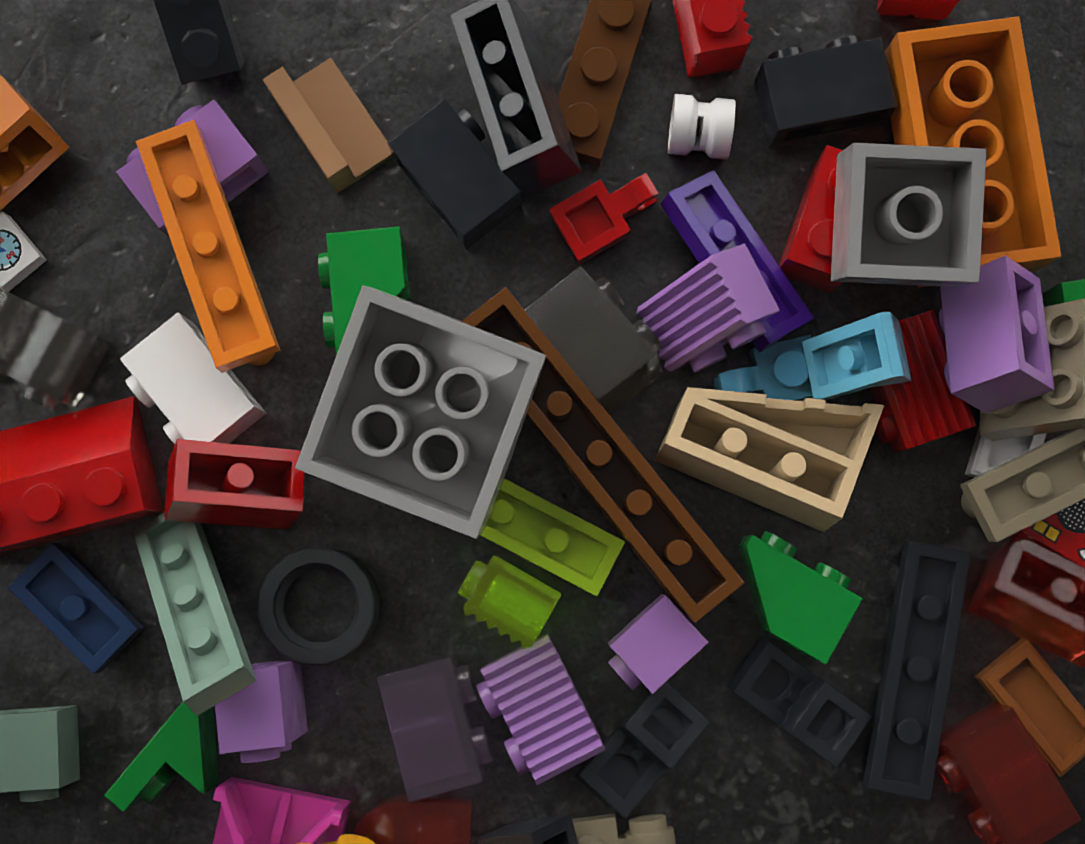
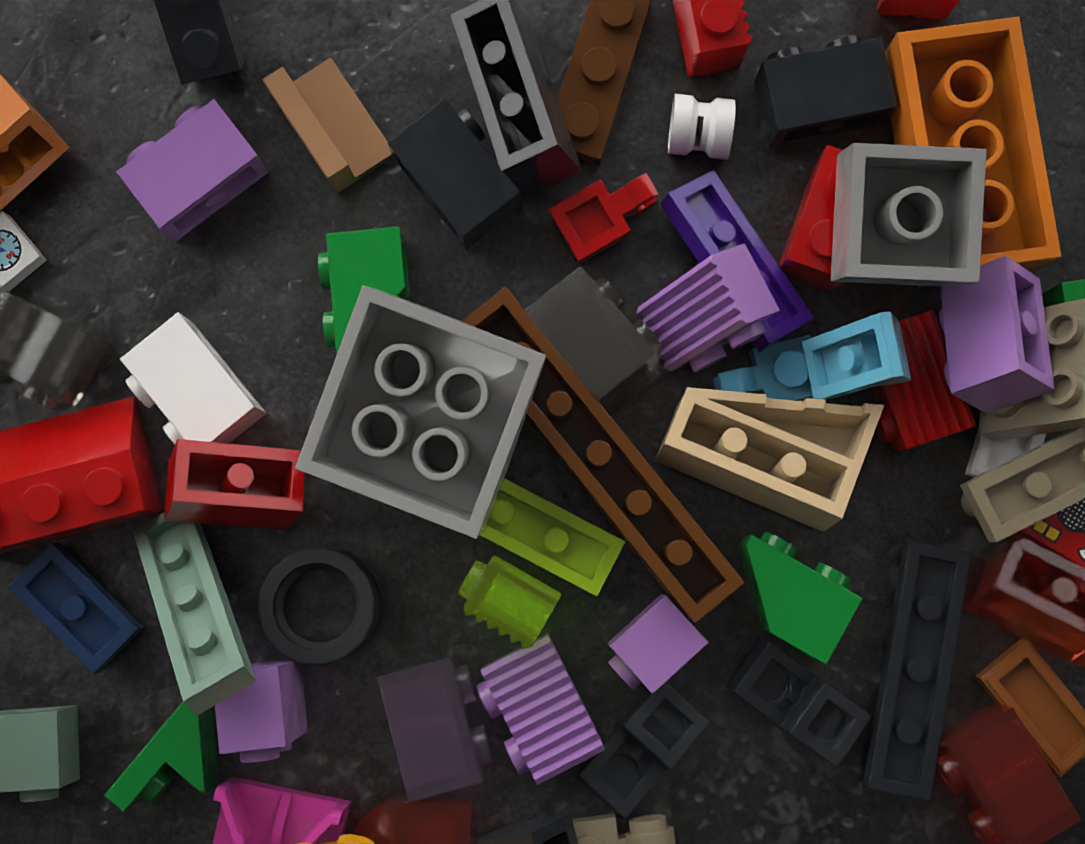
orange piece [136,120,281,373] -> none

